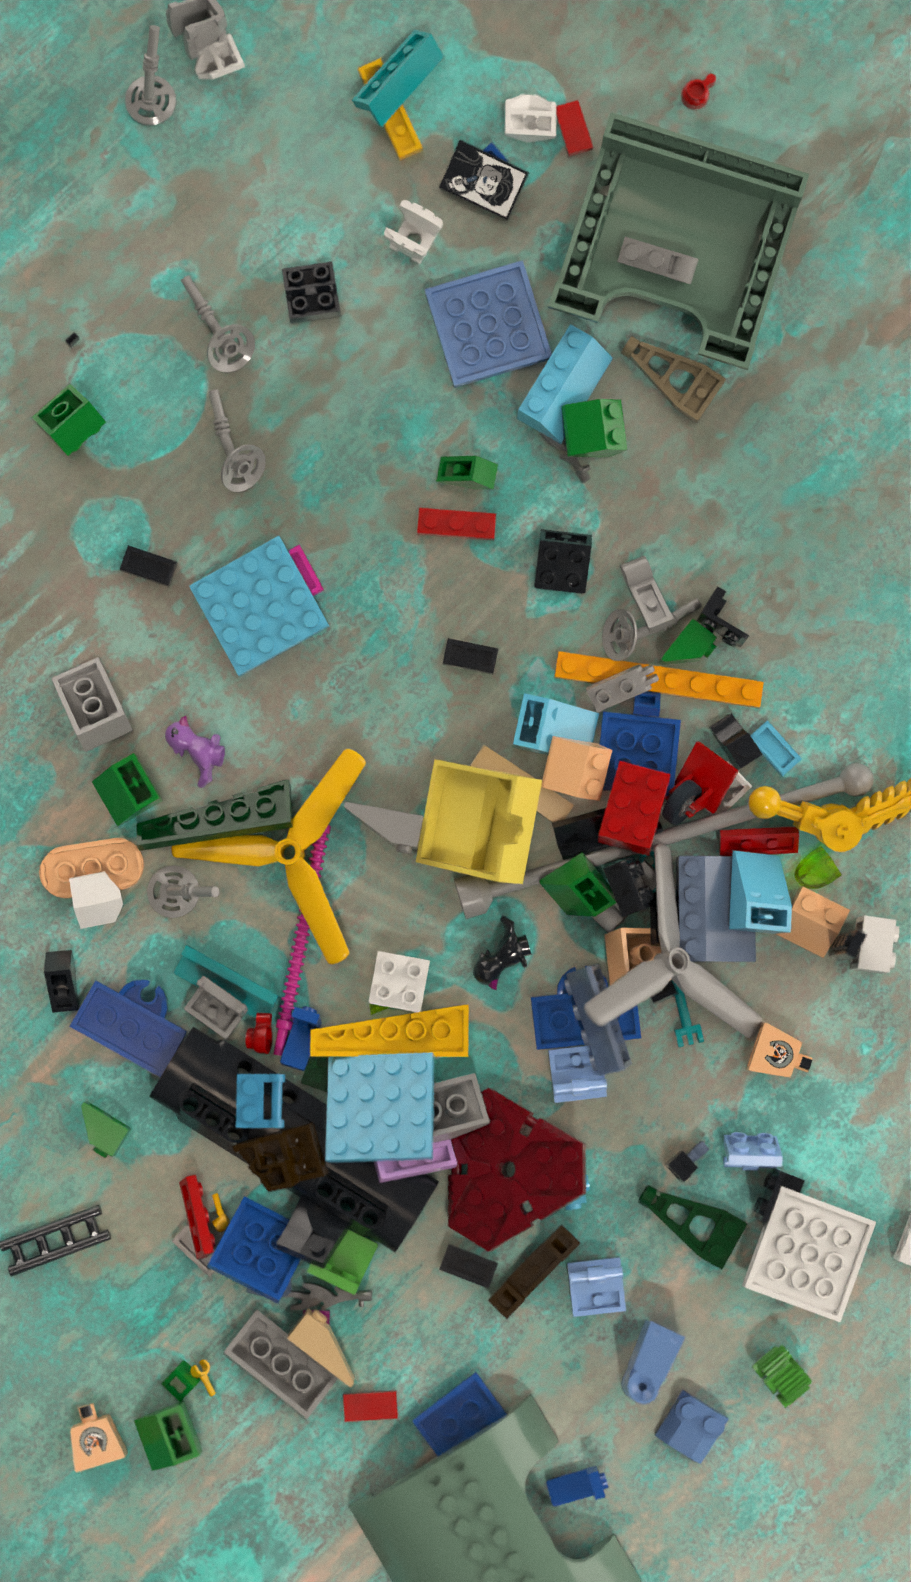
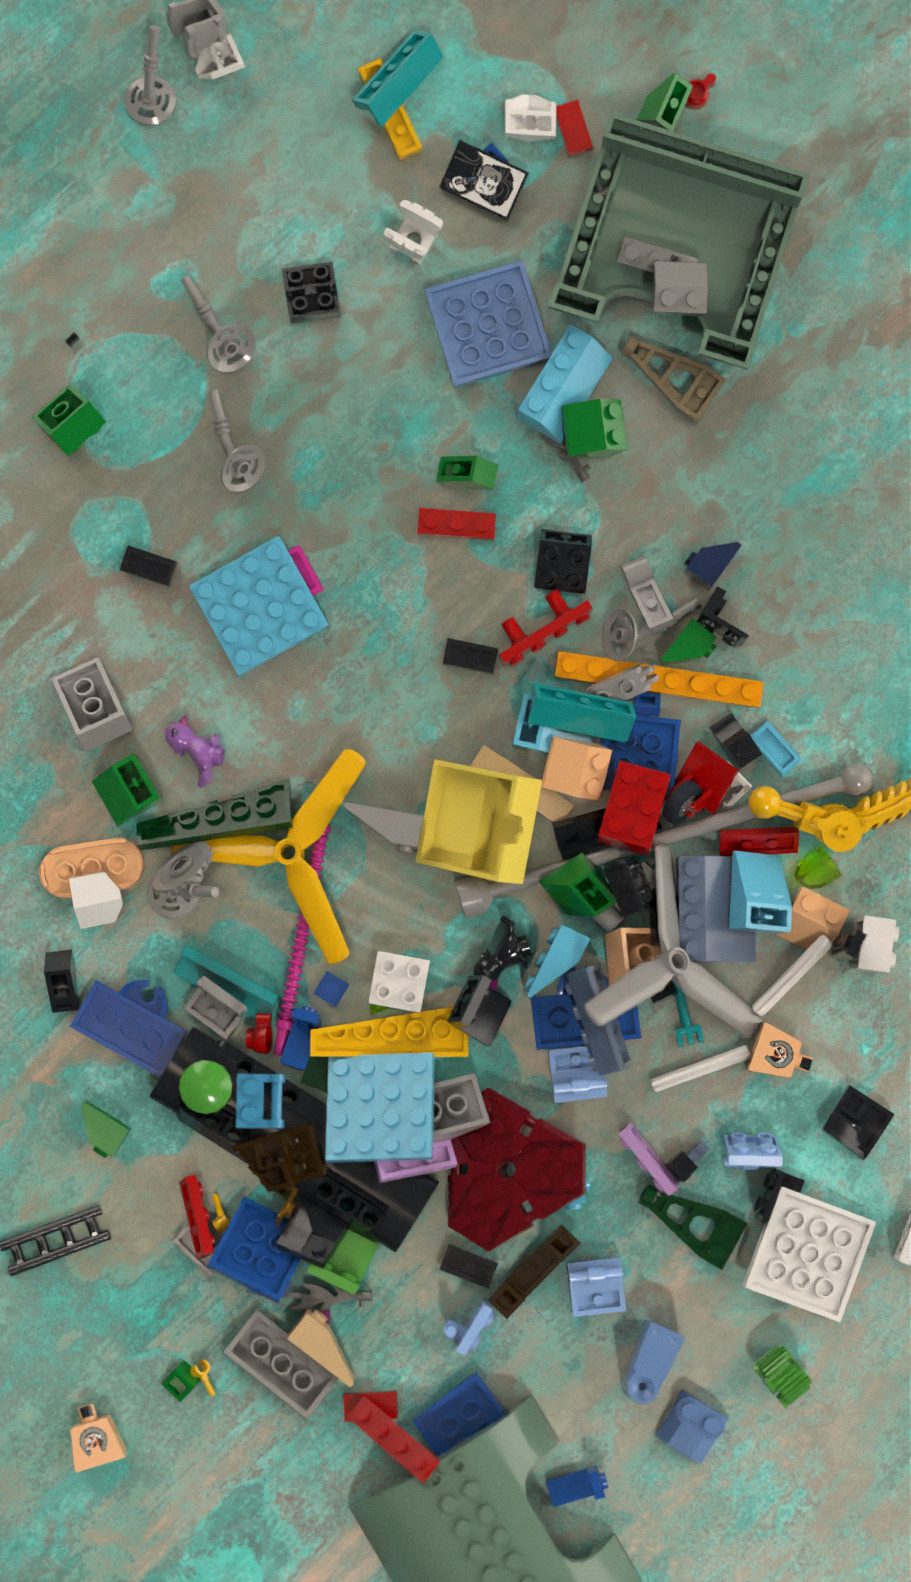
green slope [134,1400,203,1471] -> none
none -> light grey gear [153,841,213,895]
none -> bright green dish [179,1060,232,1114]
none -> pearl gold bracket [274,1186,299,1227]
none -> blue plate [313,971,349,1007]
none -> red plate [347,1396,441,1483]
none -> light blue plate [443,1299,495,1356]
none -> black bracket [447,975,512,1046]
none -> red plate [499,589,593,666]
none -> medium azure slope [523,924,590,998]
none -> teal panel [528,683,636,742]
none -> lavender plate [619,1122,680,1196]
none -> green slope [637,73,693,131]
none -> white axle [650,1045,751,1092]
none -> light grey slope [652,261,708,316]
none -> dark blue slope [684,542,742,591]
none -> white axle [752,935,833,1017]
none -> black plate [821,1085,895,1160]

